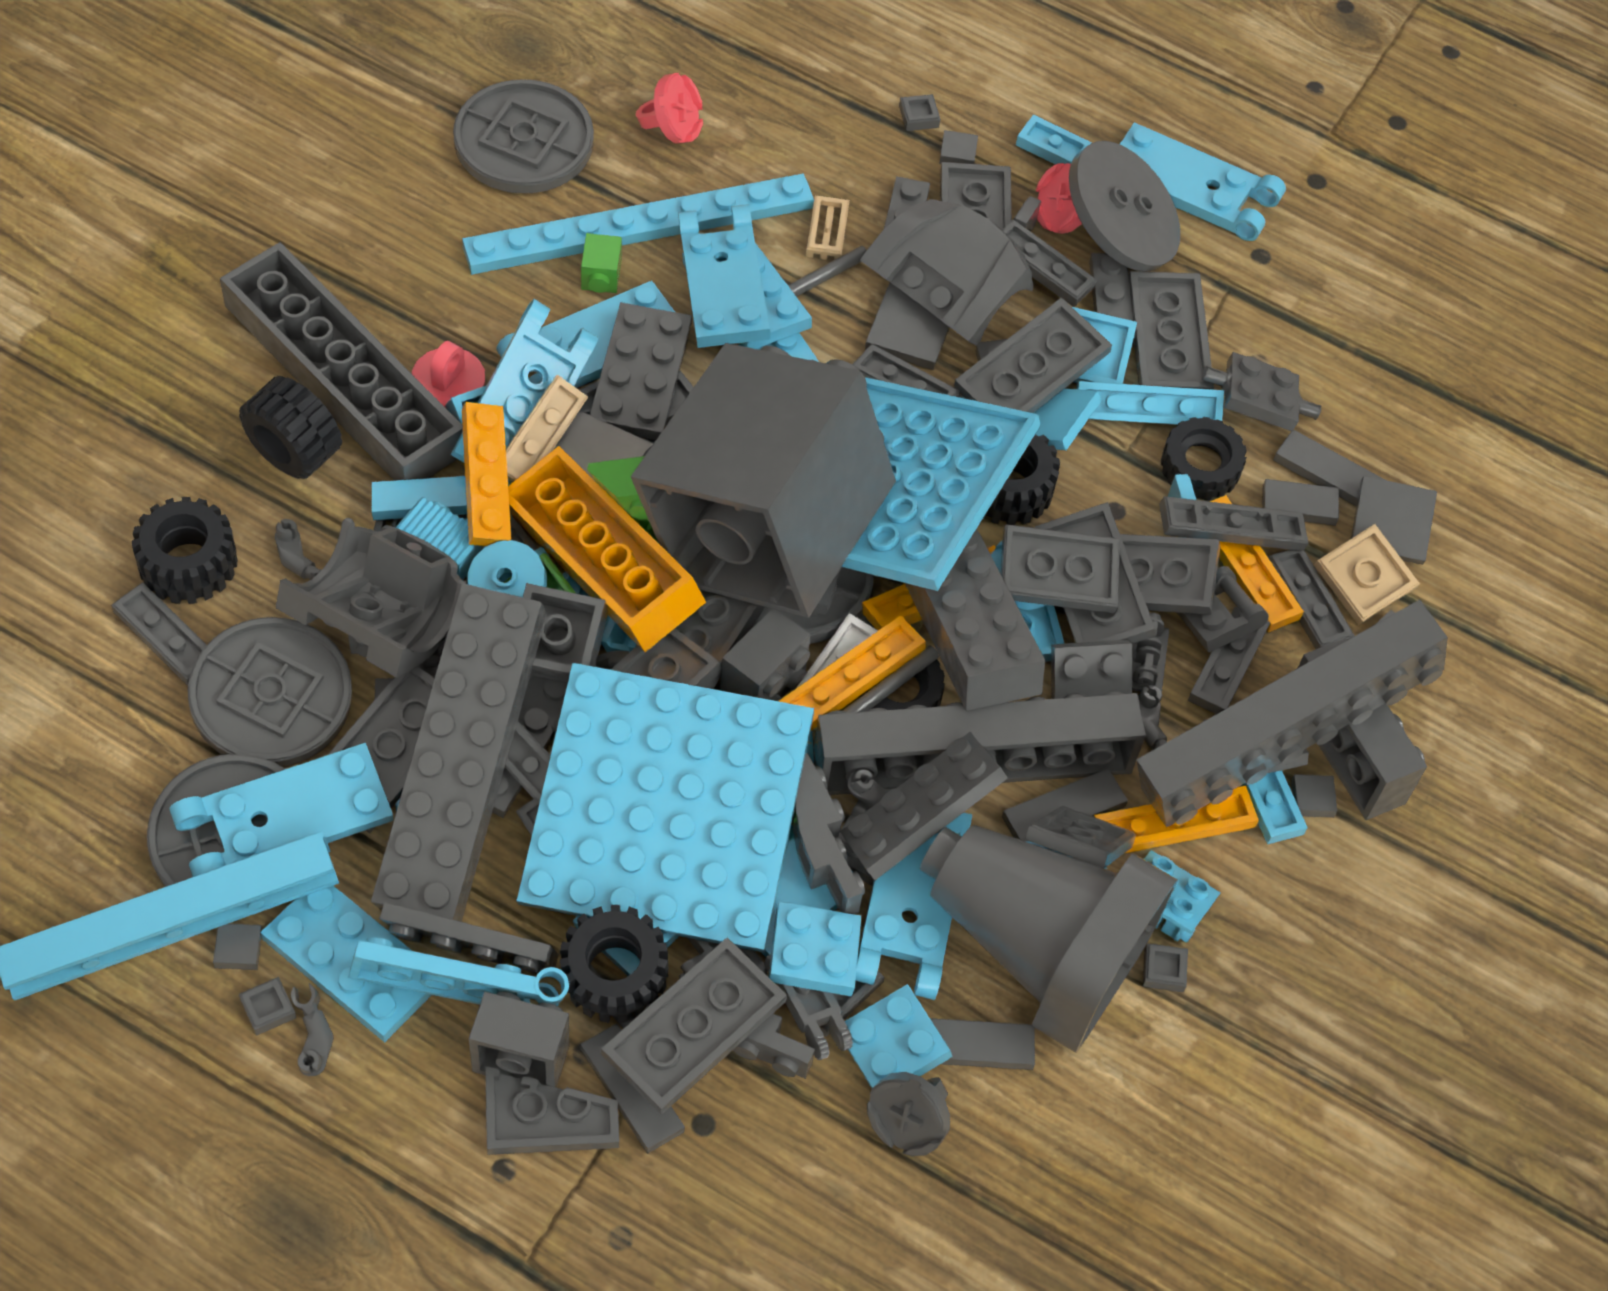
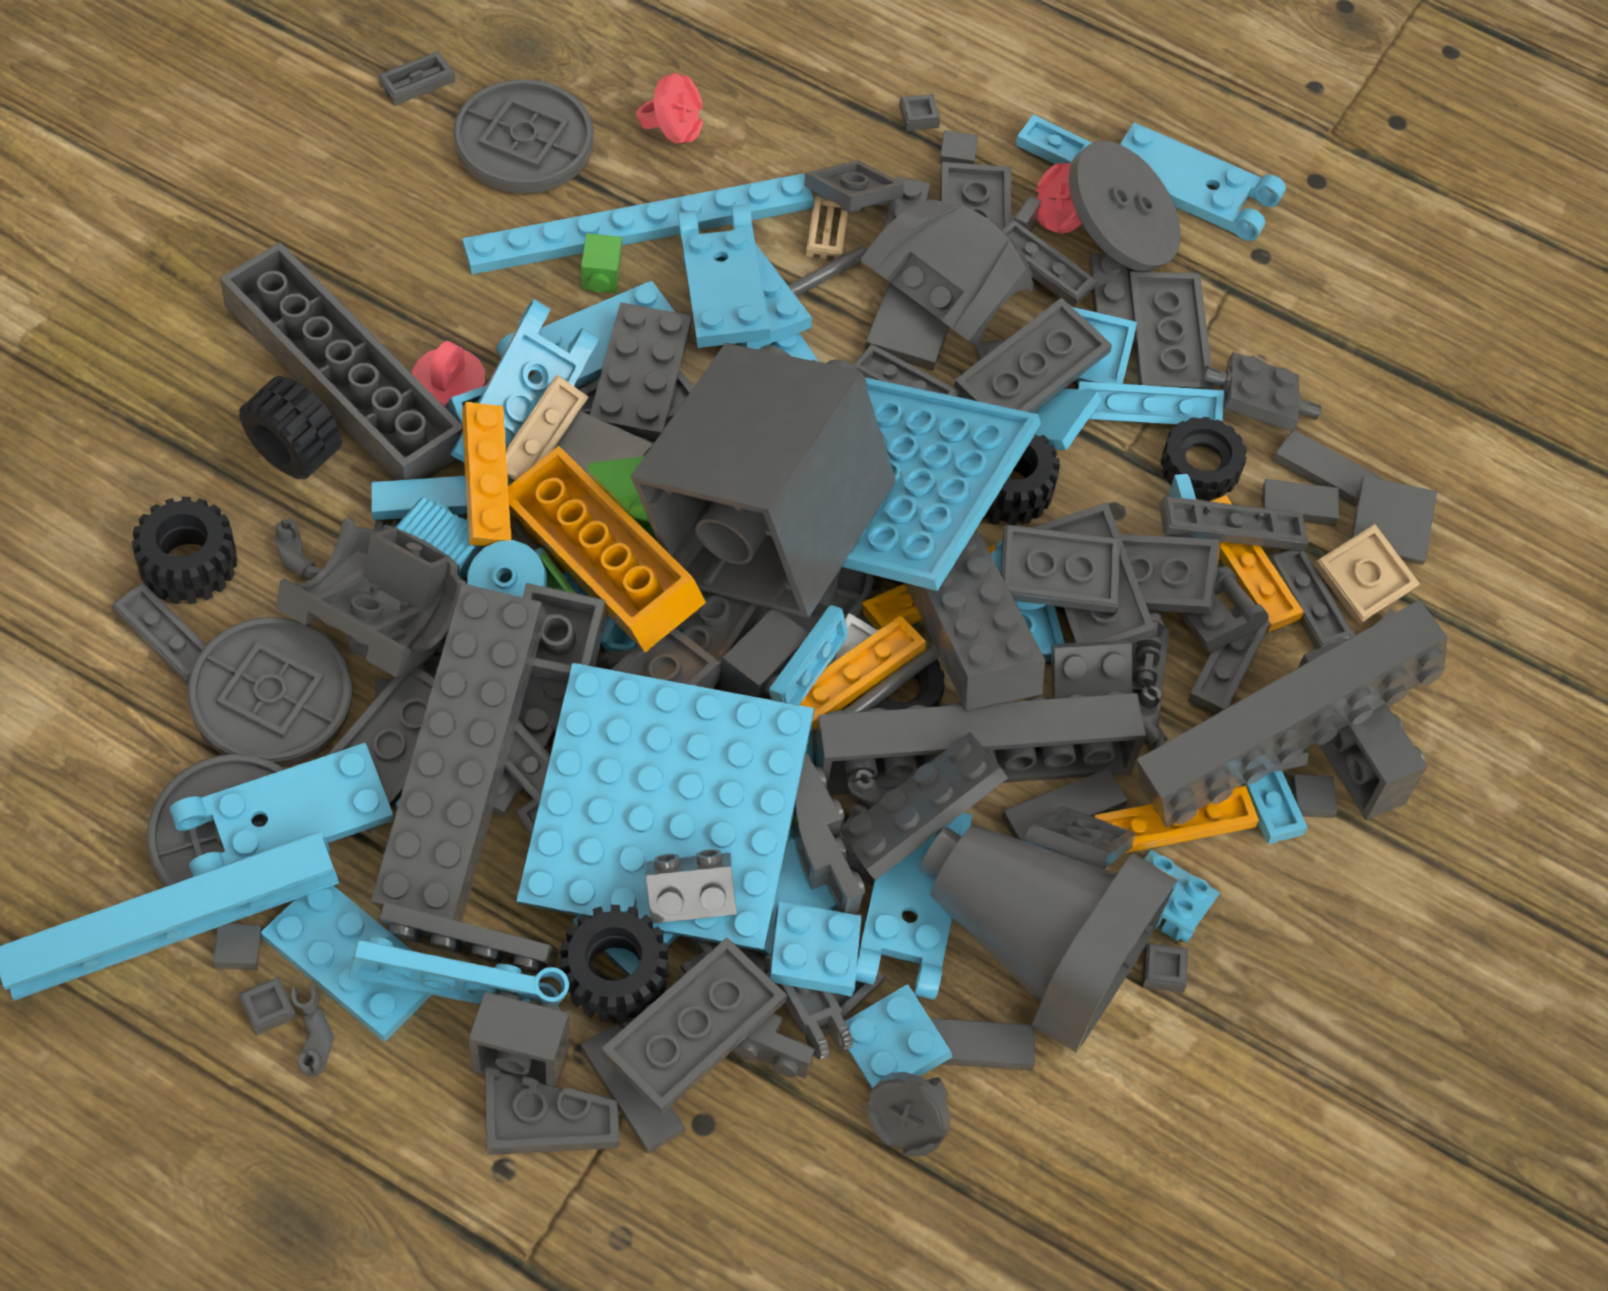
none -> dark grey tile [377,51,455,106]
none -> bracket [646,849,736,923]
none -> medium azure tile [769,605,849,705]
none -> dark grey plate [804,160,904,212]

